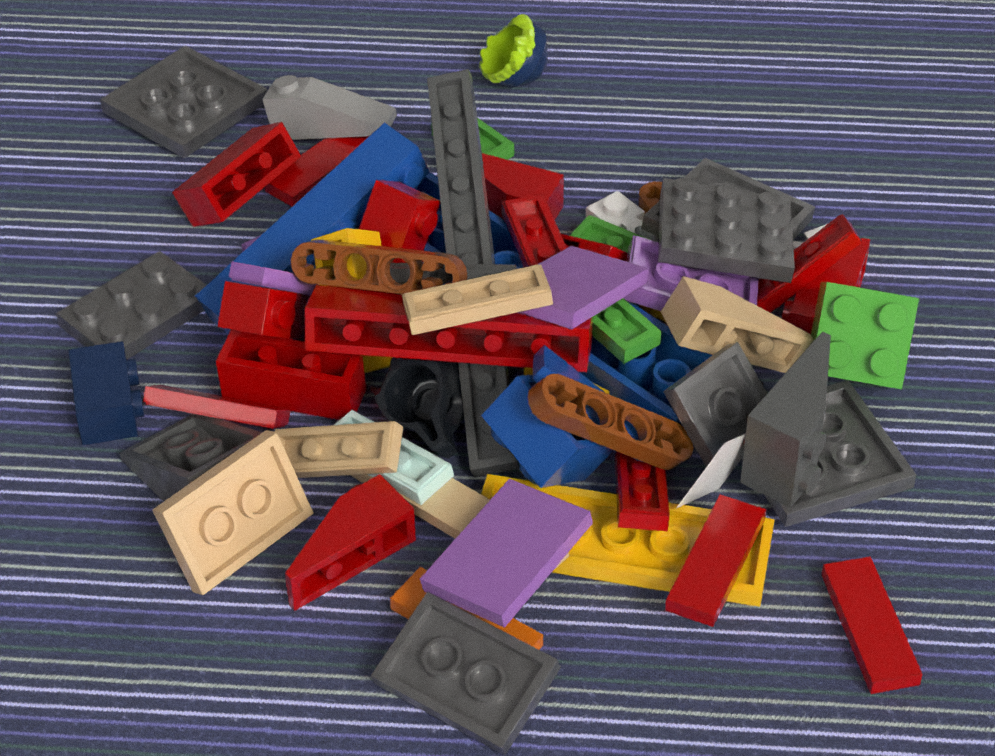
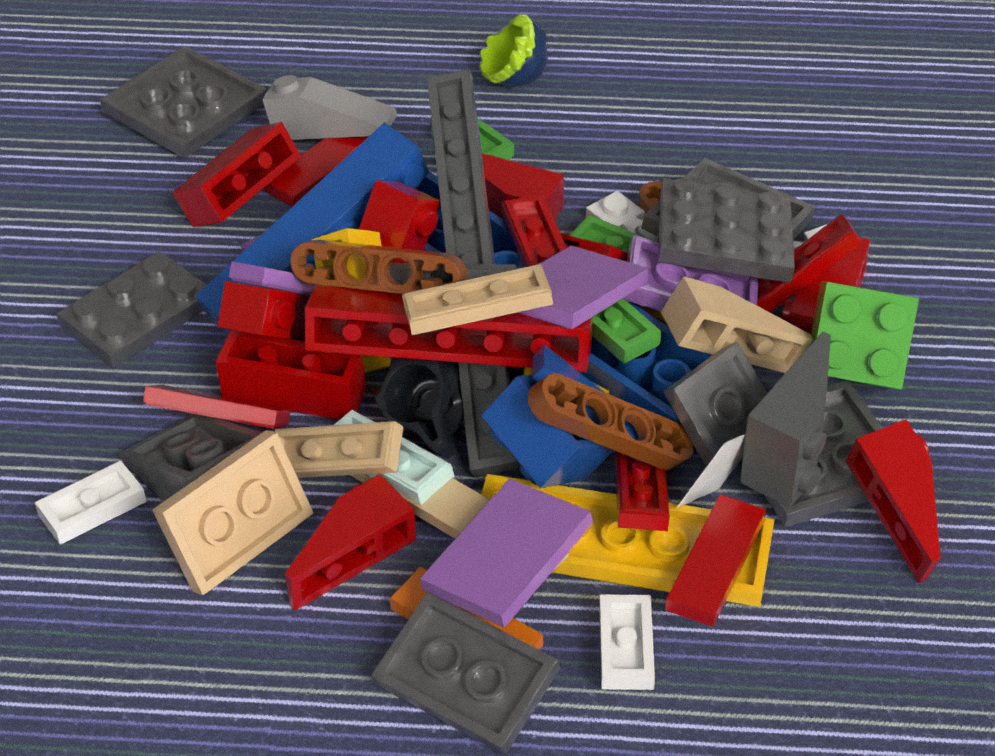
dark blue brick [68,341,144,446] -> none
red tile [821,556,923,694] -> none
none -> white plate [35,461,146,545]
none -> white plate [599,595,655,690]
none -> red slope [845,419,941,583]

